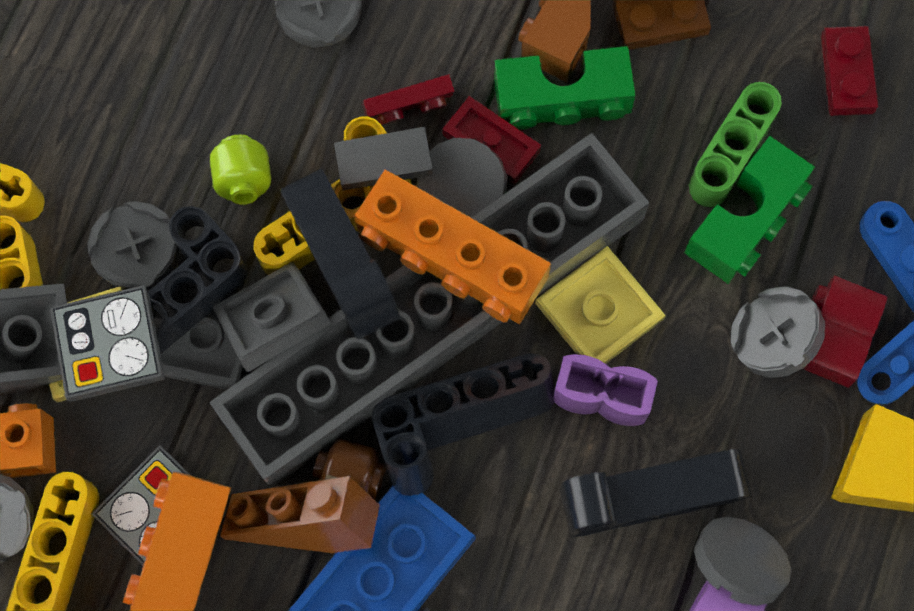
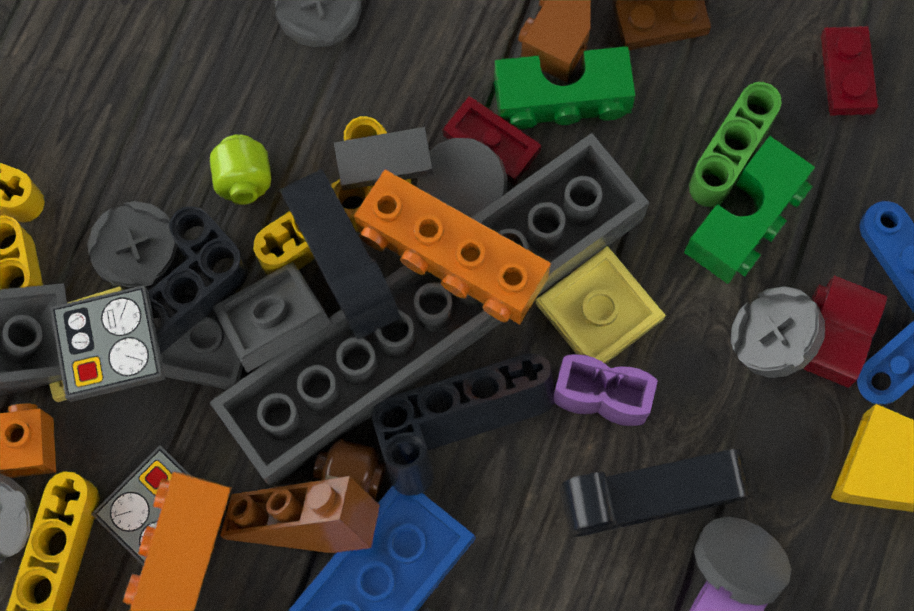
dark red plate [362,74,455,126] -> none

